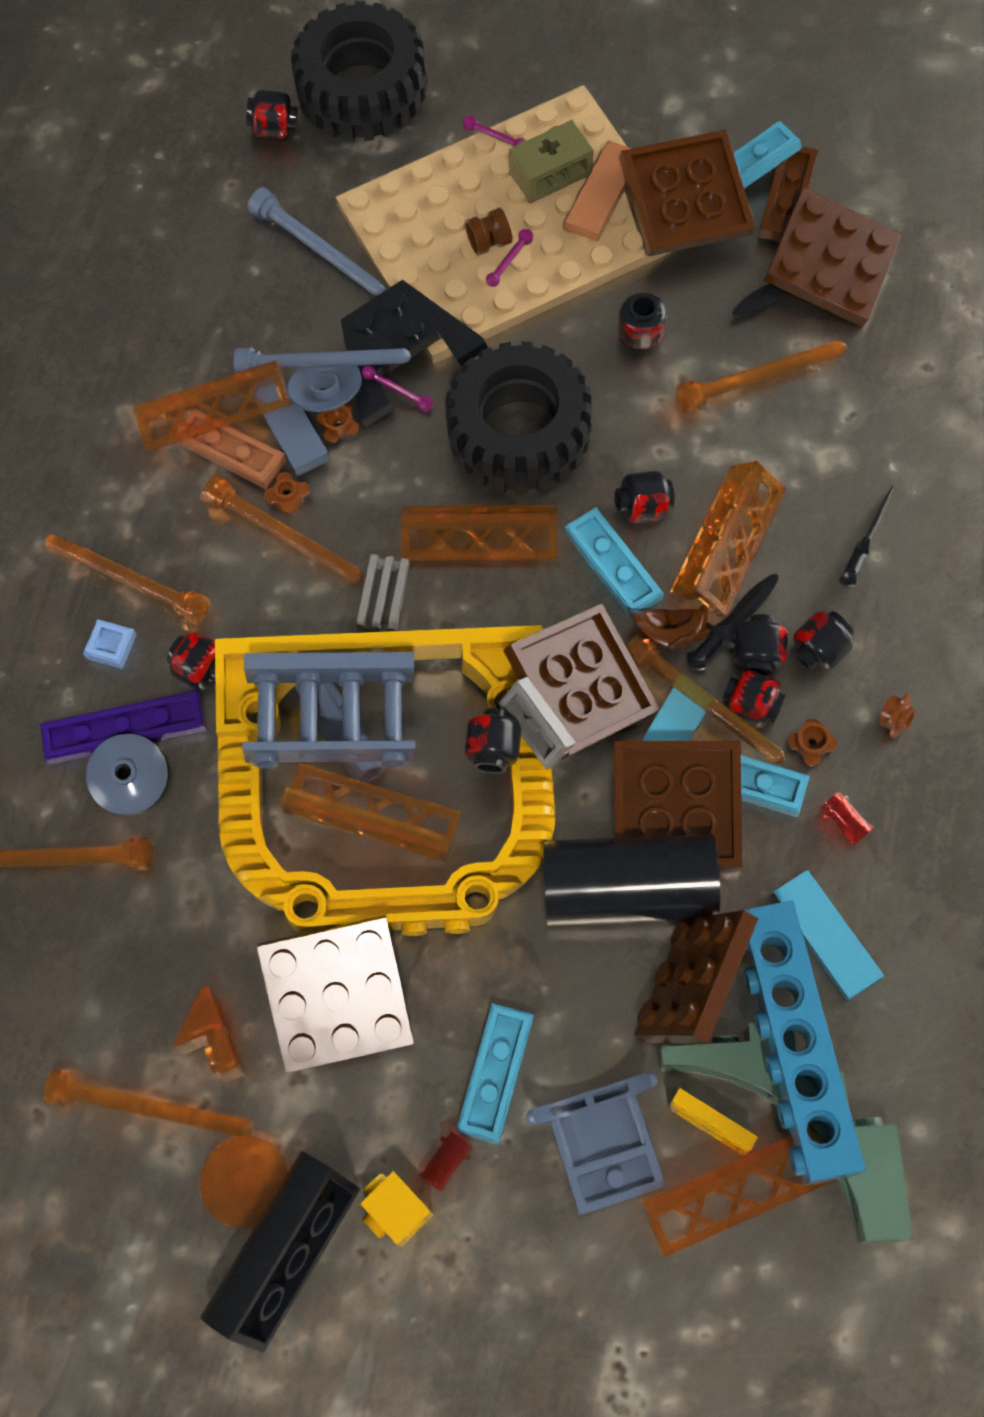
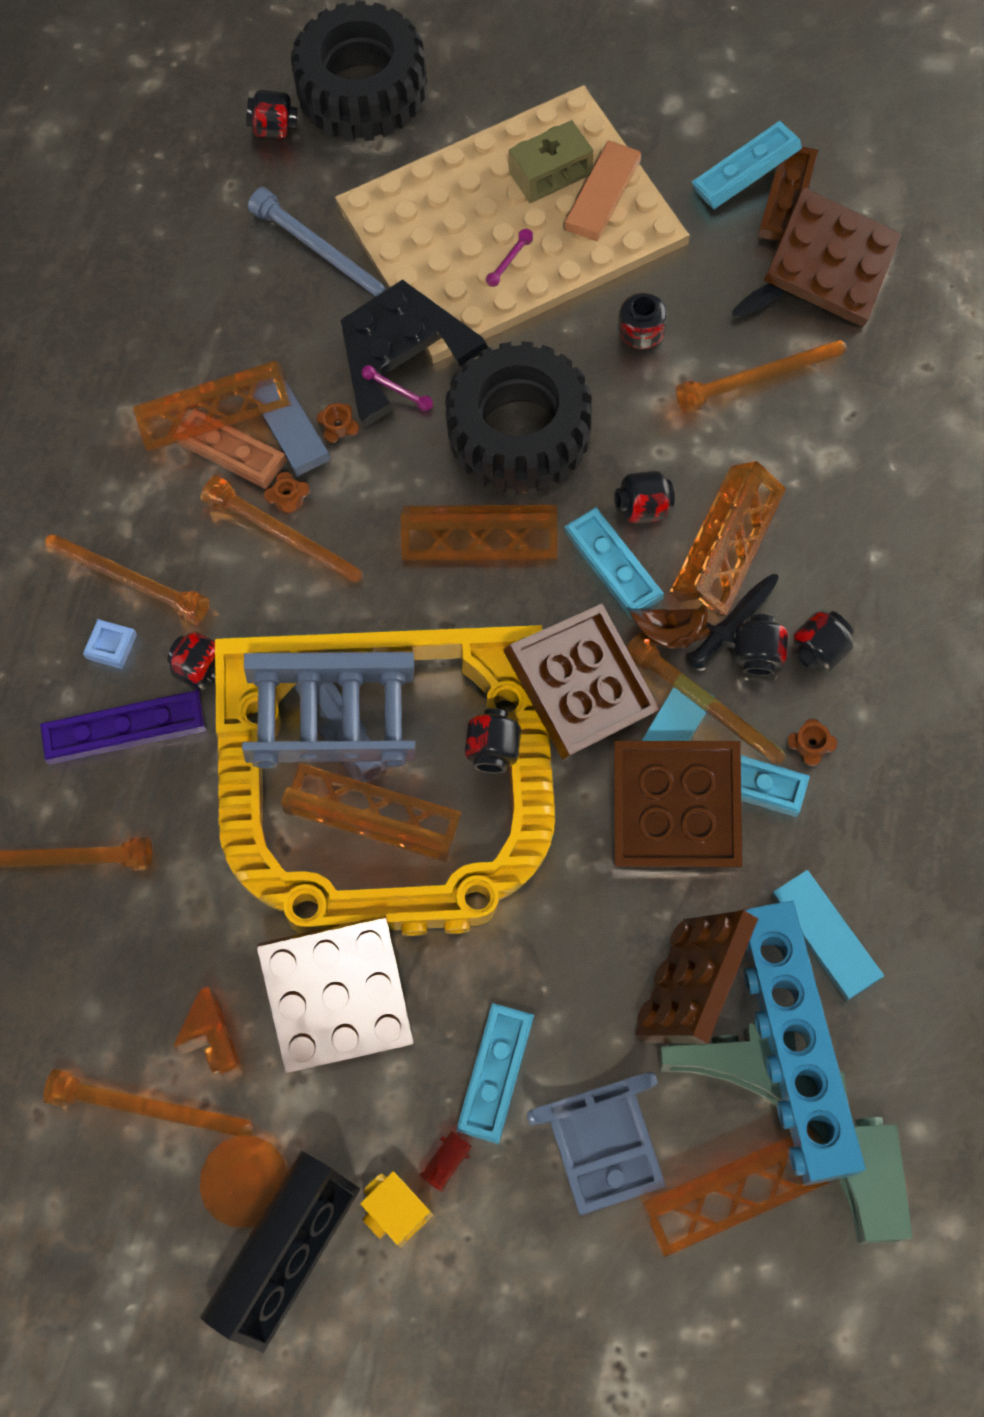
sand blue dish [86,734,168,815] -> none
sand blue piece [234,348,411,378] -> none
sand blue dish [287,366,362,412] -> none
light grey tile [356,554,410,632] -> none
magenta hinge [463,116,525,146] -> none
reddish brown wheel [465,208,513,256] -> none
light grey tile [498,677,576,770] -> none
black brick [543,834,720,927] -> none
reddish brown plate [620,129,756,257] -> none
yellow tile [669,1088,758,1156] -> none
black head [722,670,786,729] -> none
clear red pin [820,791,874,845] -> none
black sword [839,485,894,588] -> none
dark orange plate [879,693,916,739] -> none

